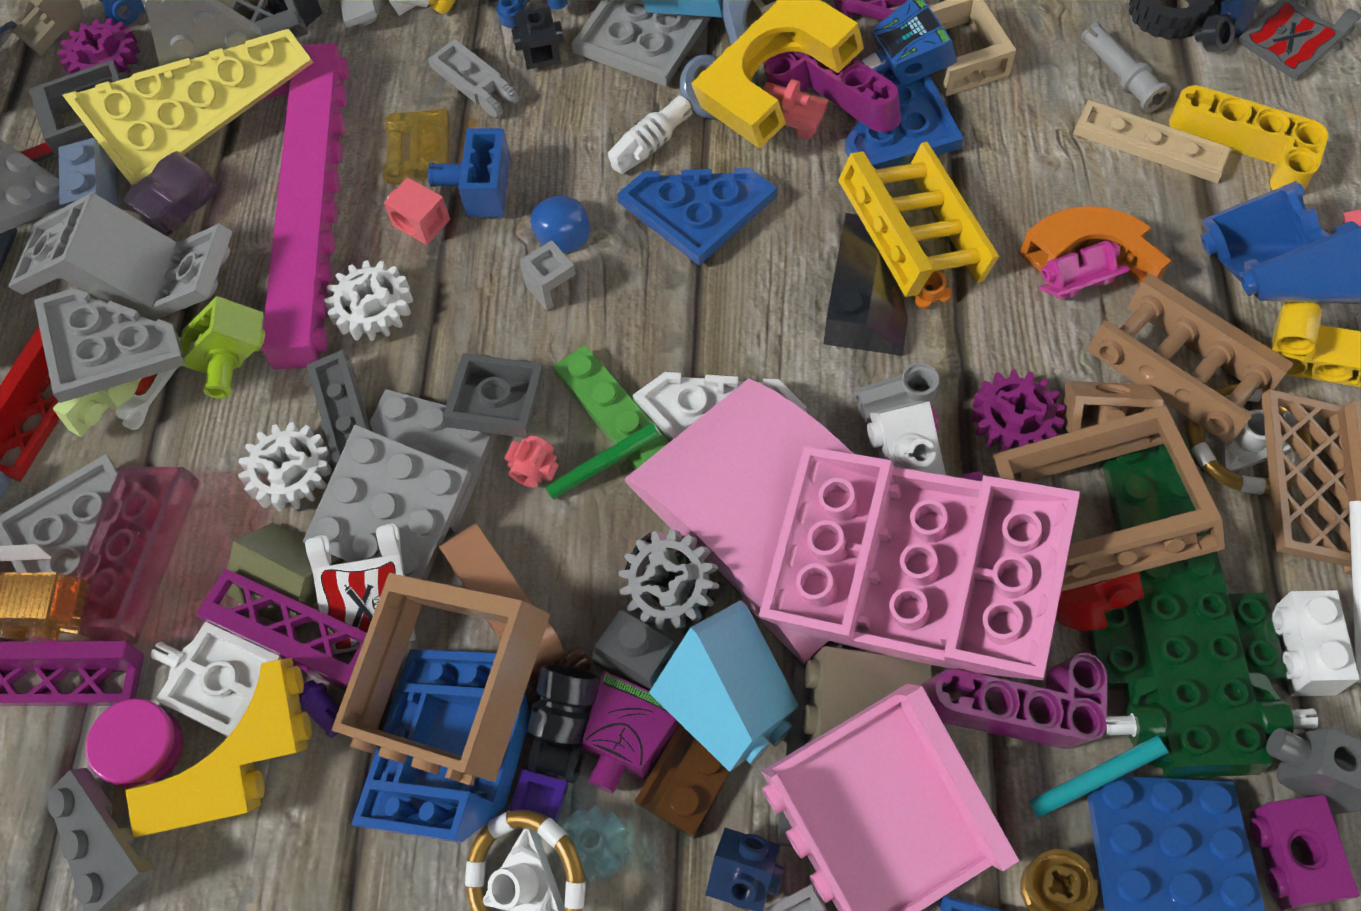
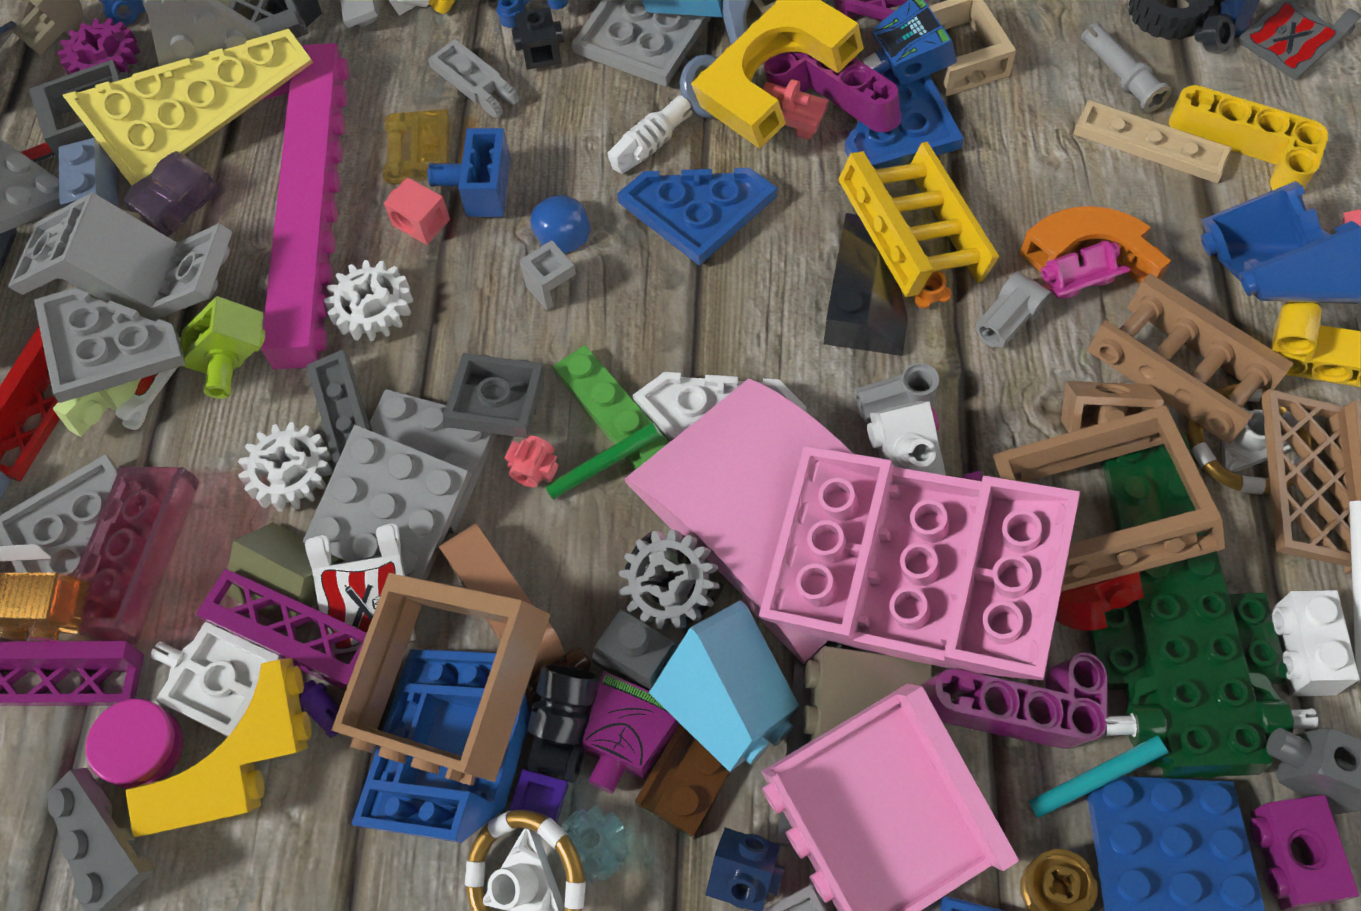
magenta gear [970,369,1065,452] -> none
none -> light grey piece [974,271,1052,348]

